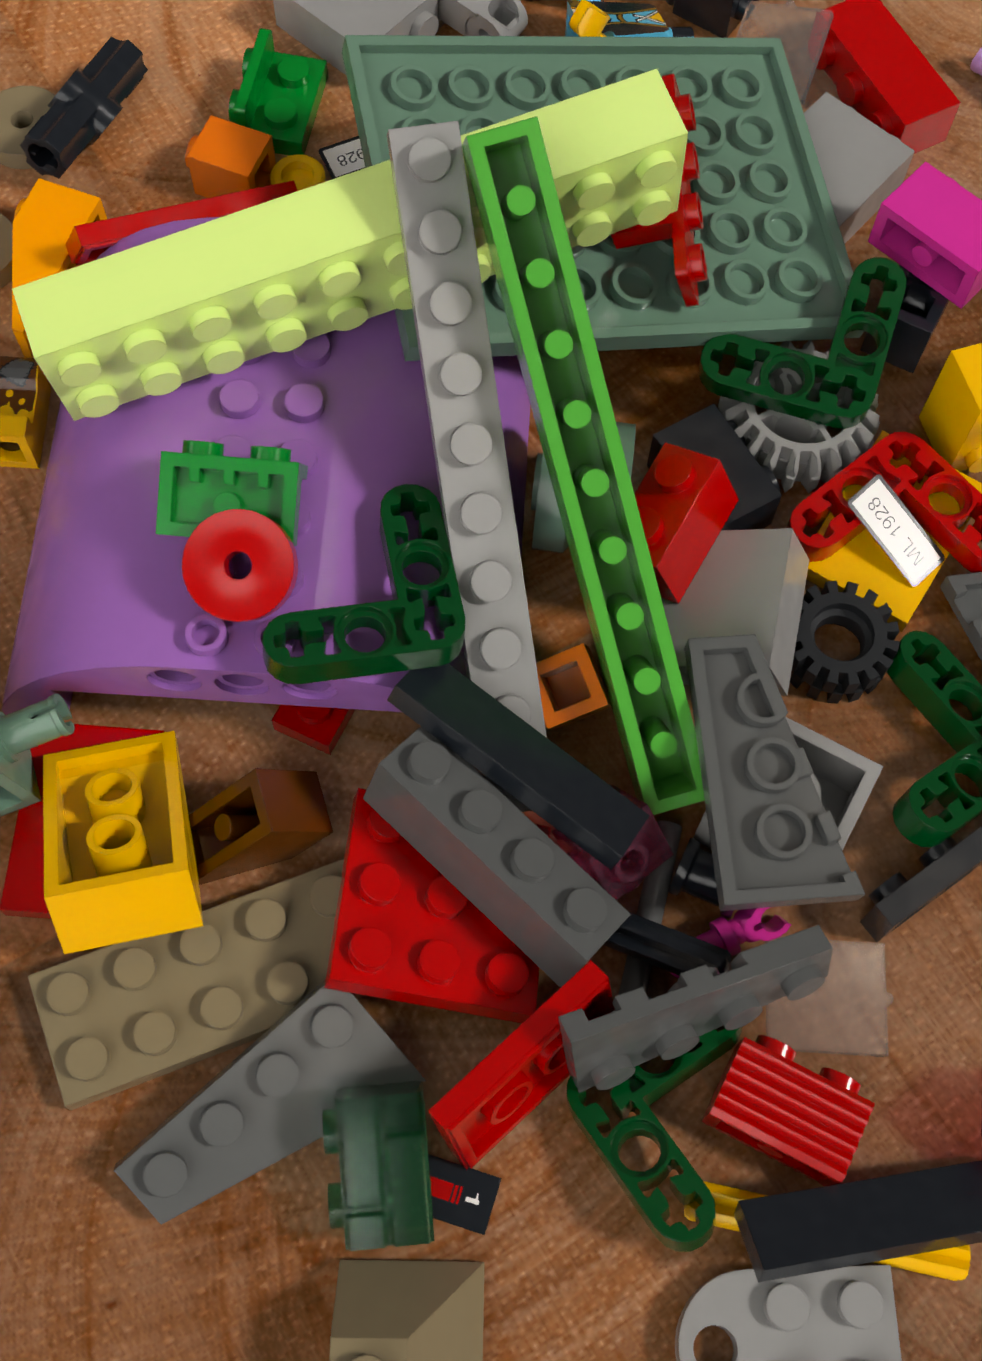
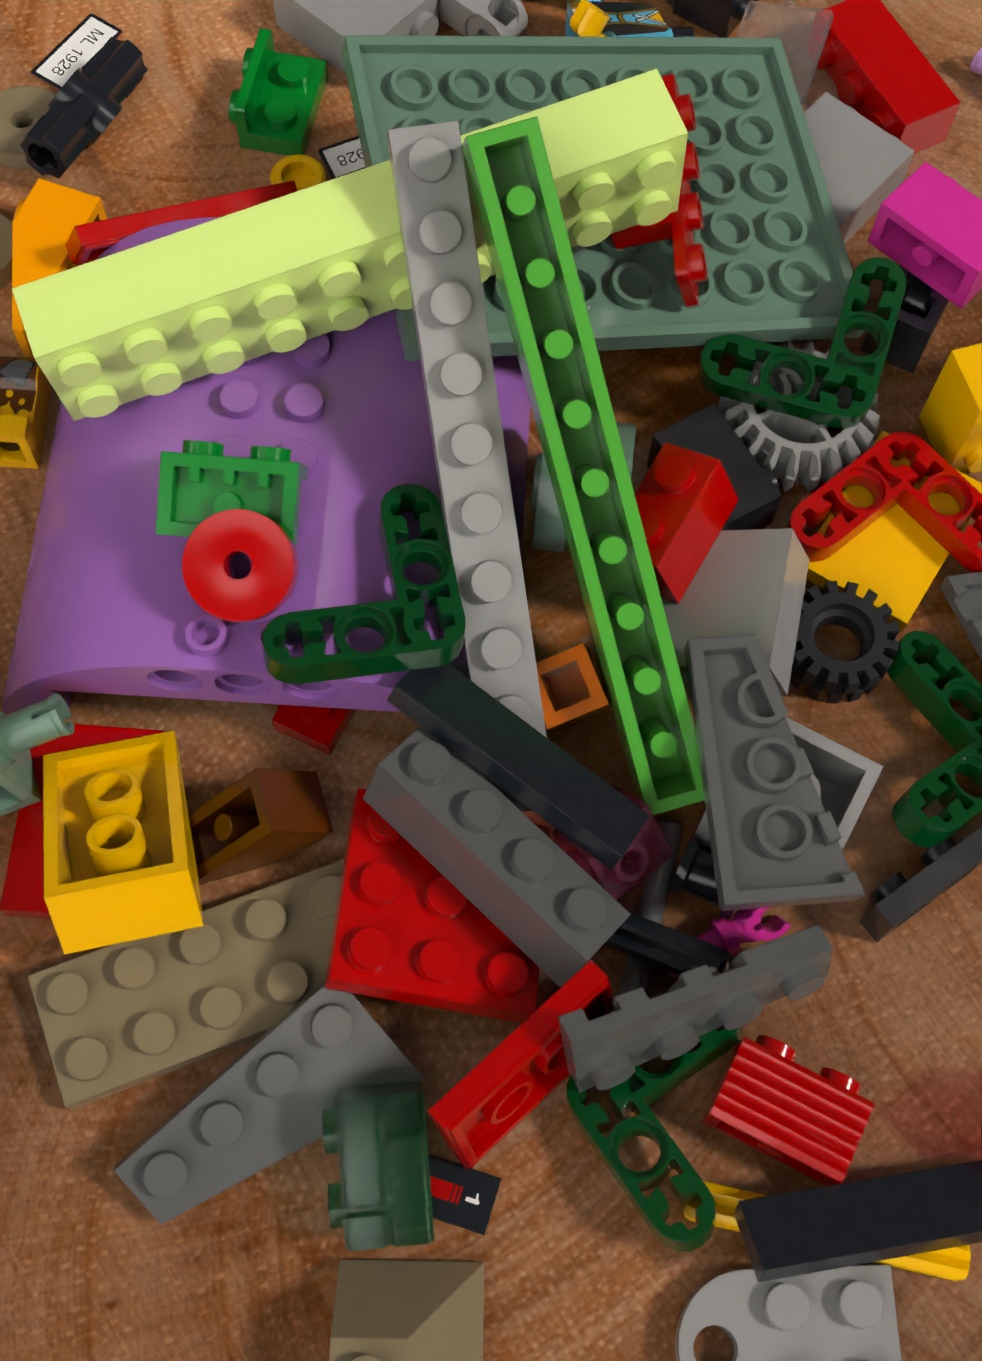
orange brick [185,115,276,198] -> none
clear piece [766,937,894,1057] -> none
white sticker [847,474,945,587] -> none
none -> white sticker [31,14,122,90]

